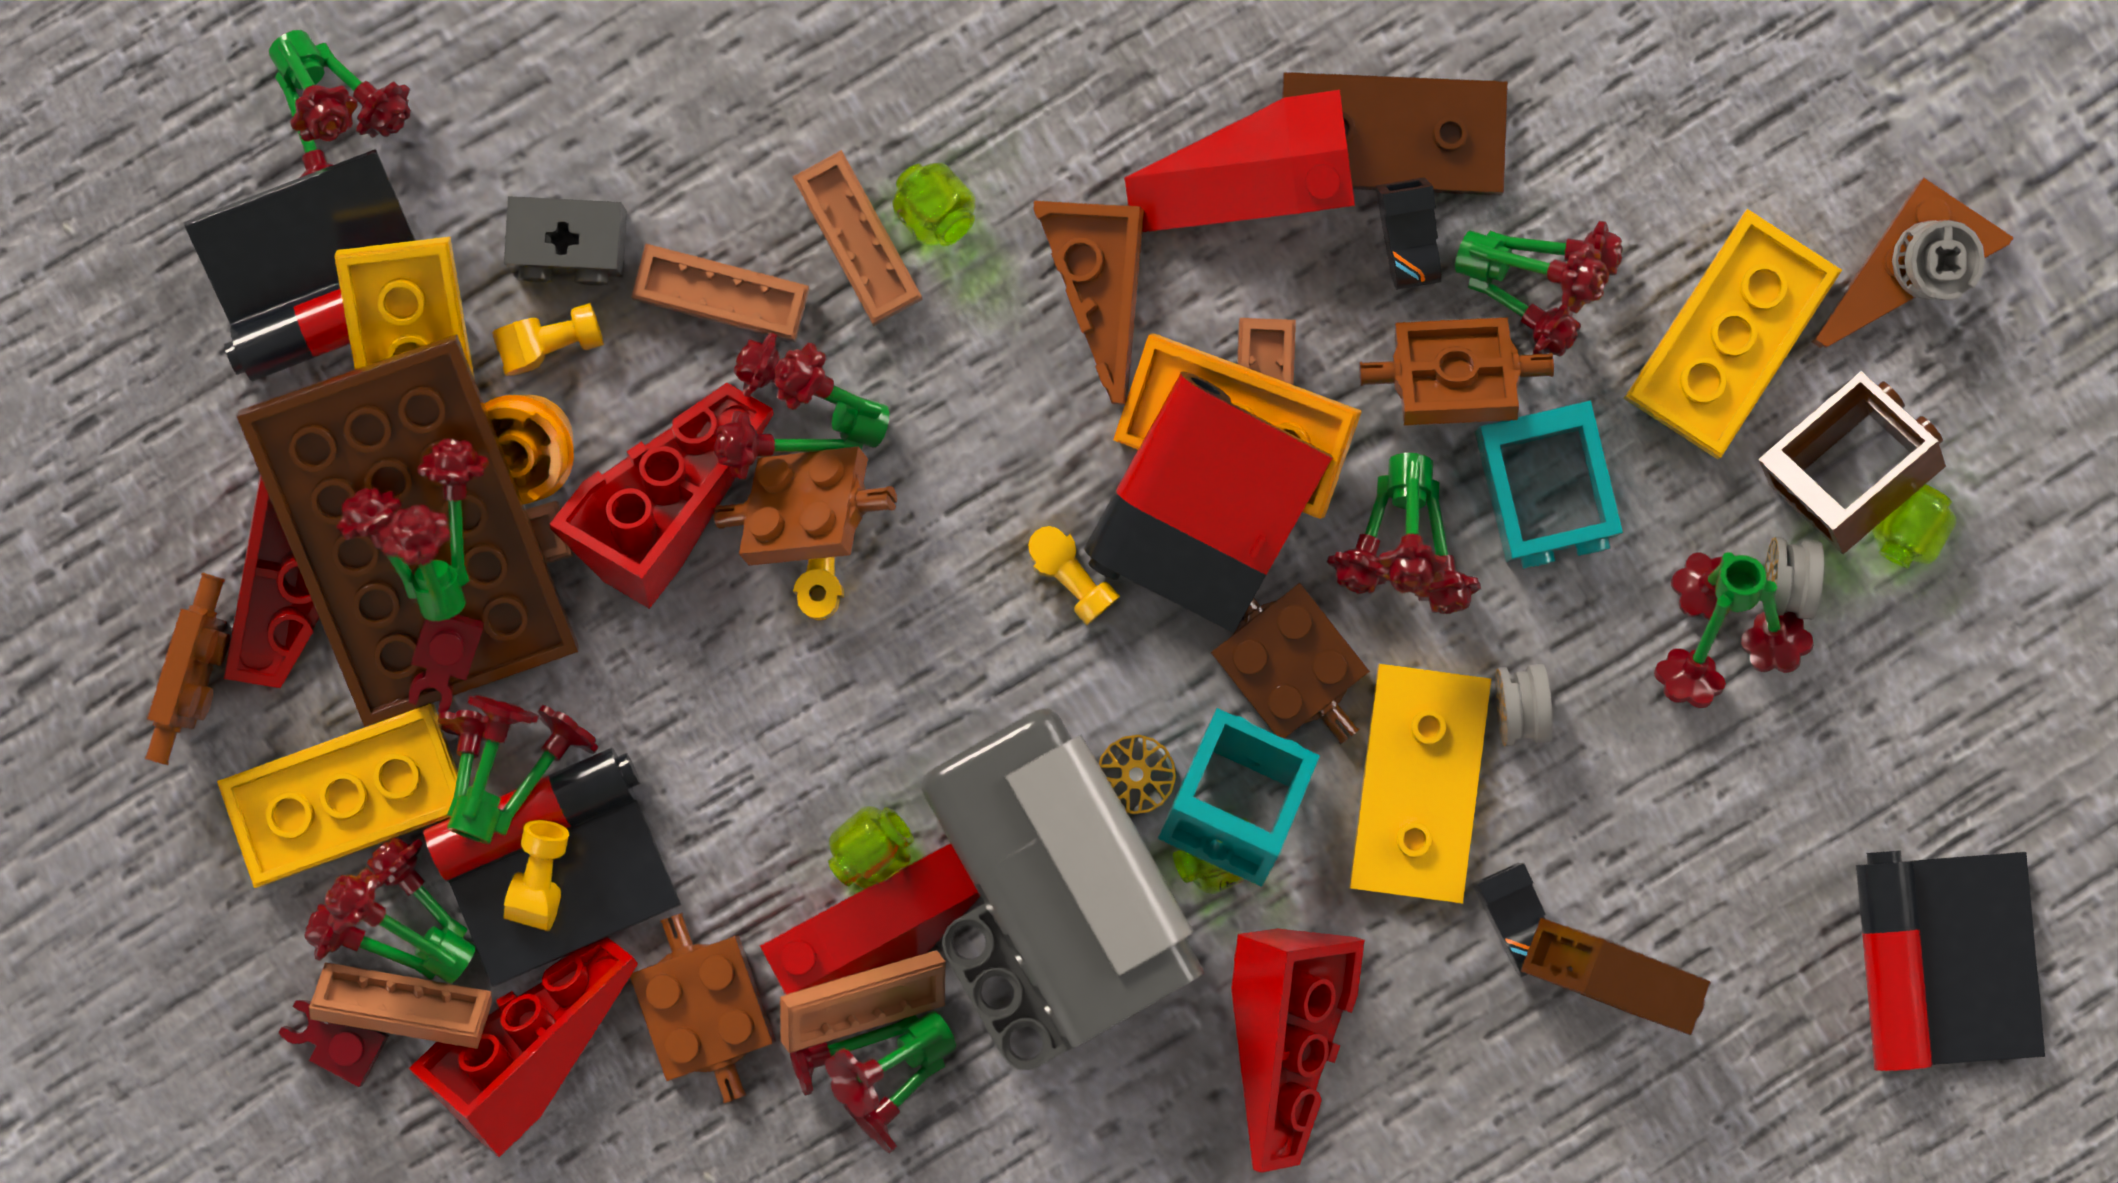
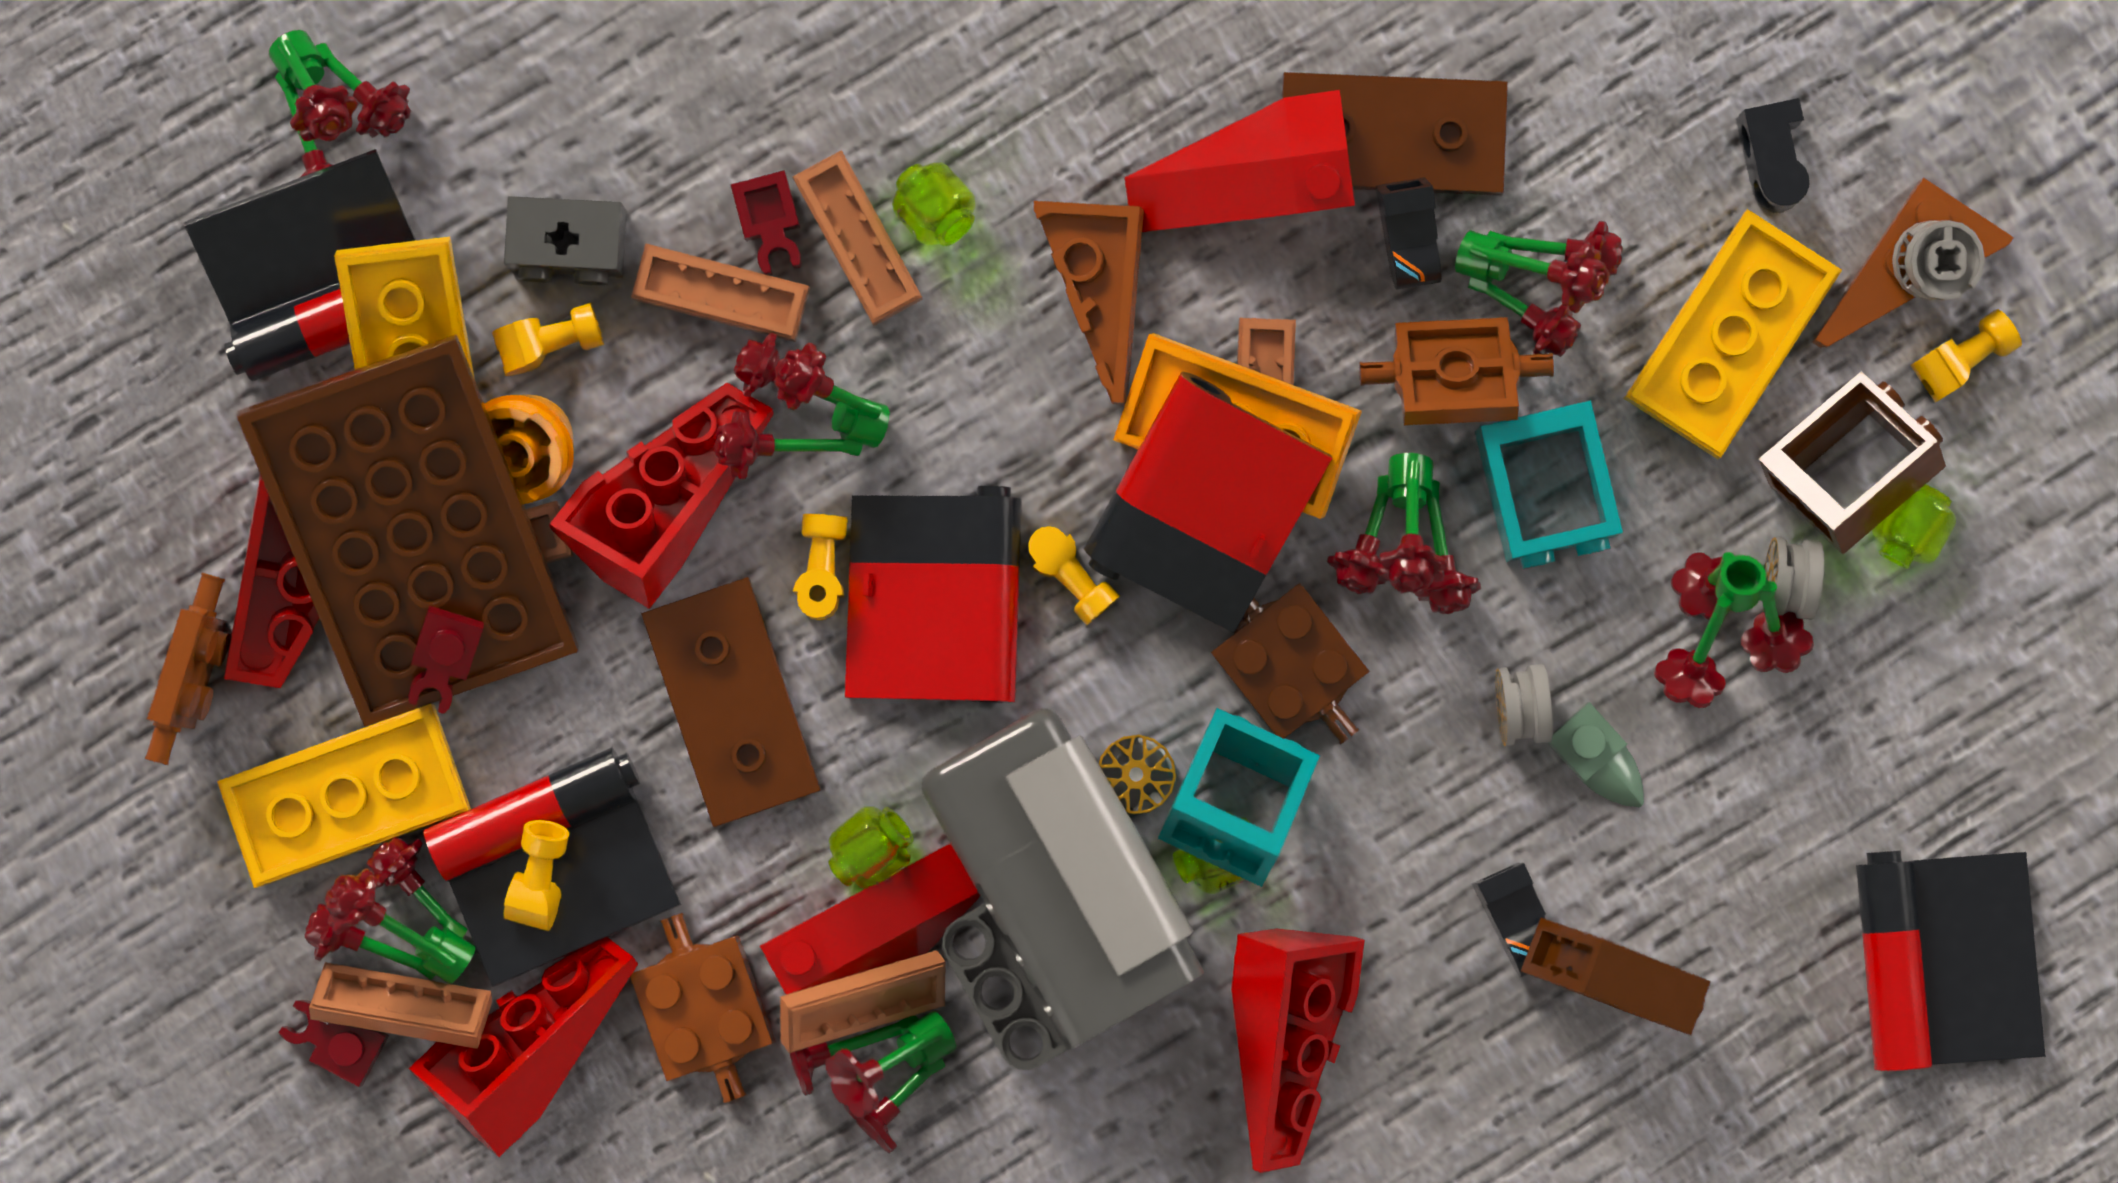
dark red plant [337,438,489,621] -> none
plant [438,695,599,844] -> none
dark orange plate [714,446,897,566] -> none
yellow plate [1349,664,1491,903] -> none
none -> reddish brown plate [641,577,822,827]
none -> dark red plate [730,170,802,276]
none -> red door [845,486,1022,703]
none -> sand green plate [1547,702,1644,808]
none -> black leg [1736,98,1809,213]
none -> yellow leg [1910,309,2022,403]

